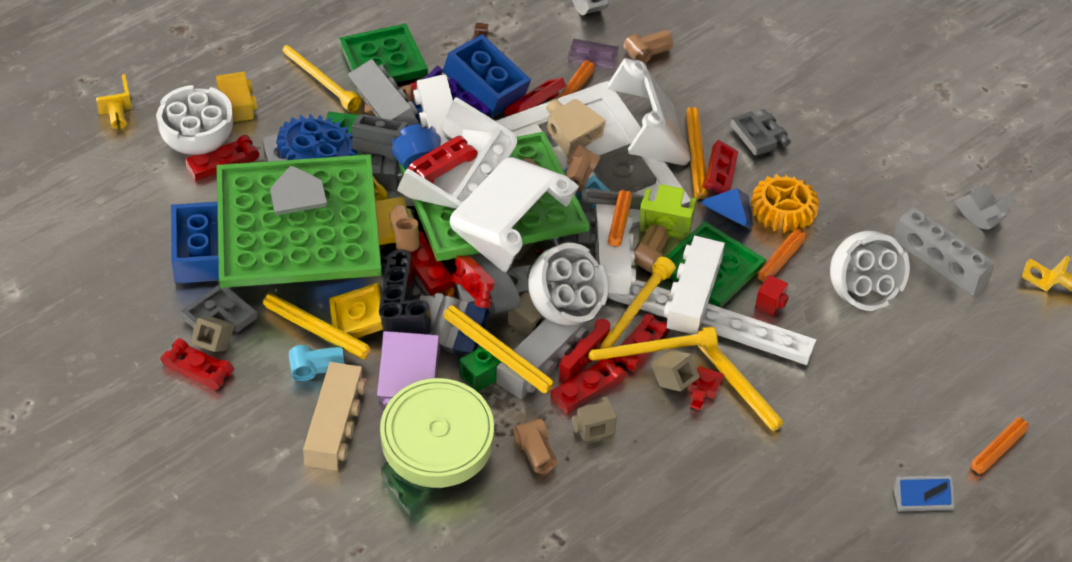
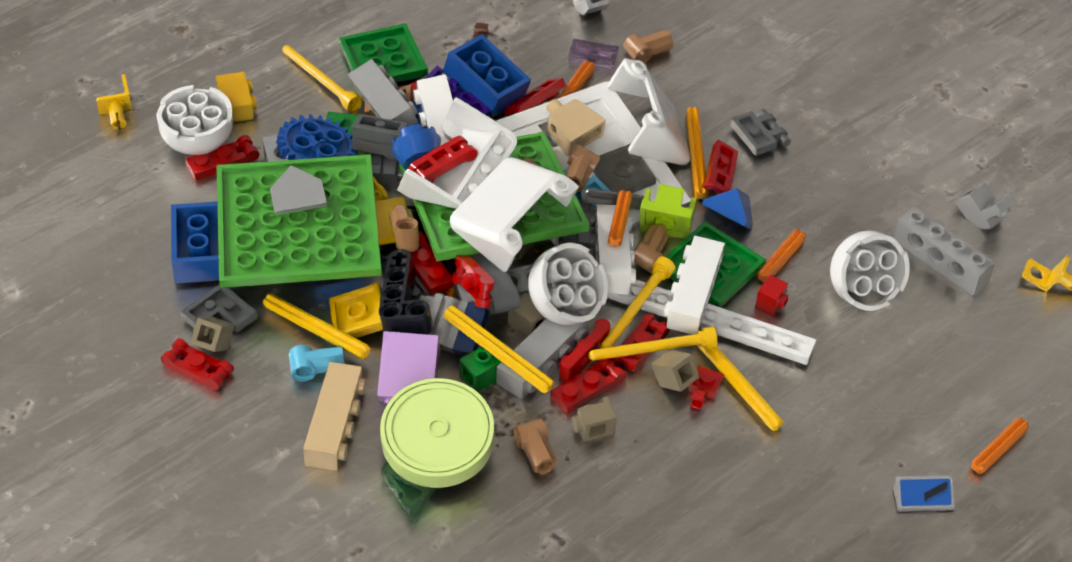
light orange gear [751,174,819,234] -> none

